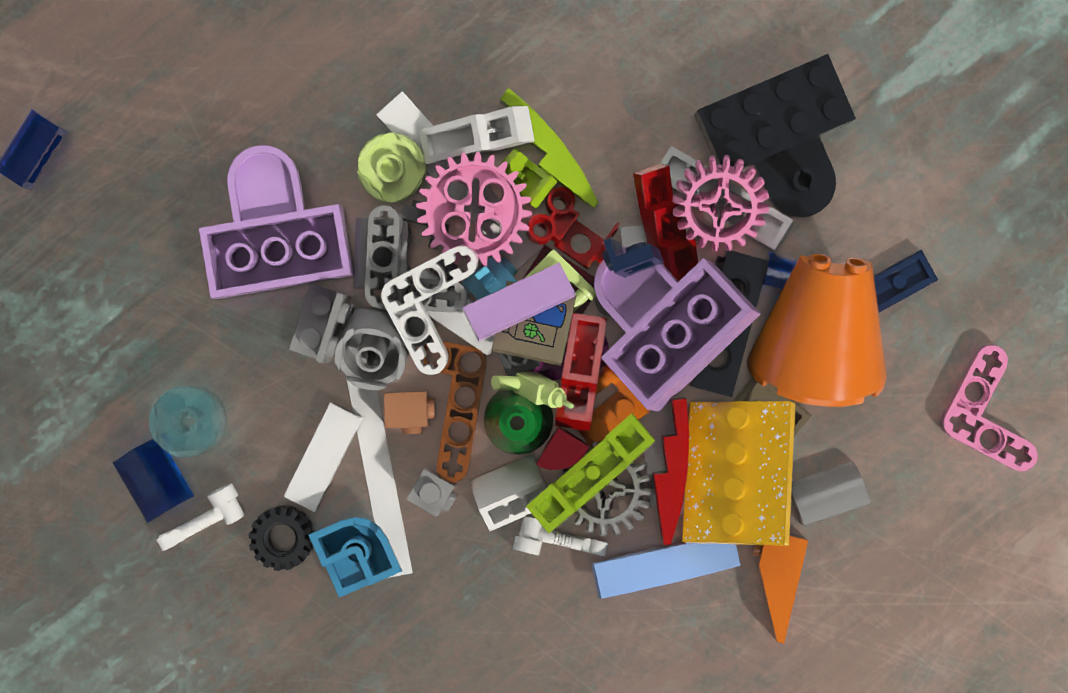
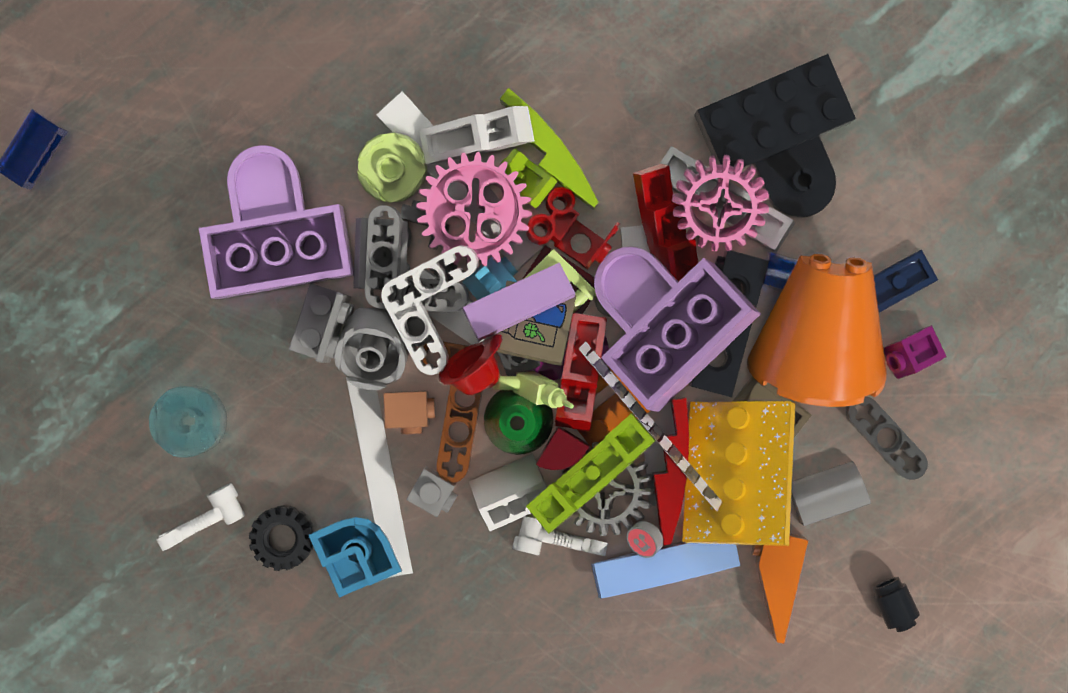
clear blue brick [113,436,194,523] -> none
white tile [284,402,363,512] -> none
dark blue bracket [603,237,664,278] -> none
bright pink beam [940,345,1038,471] -> none
none -> red piece [439,334,503,395]
none -> sticker [579,341,722,511]
none -> tile [627,521,663,558]
none -> dark grey beam [846,396,928,480]
none -> black brick [873,577,920,632]
none -> magenta bracket [883,325,947,379]

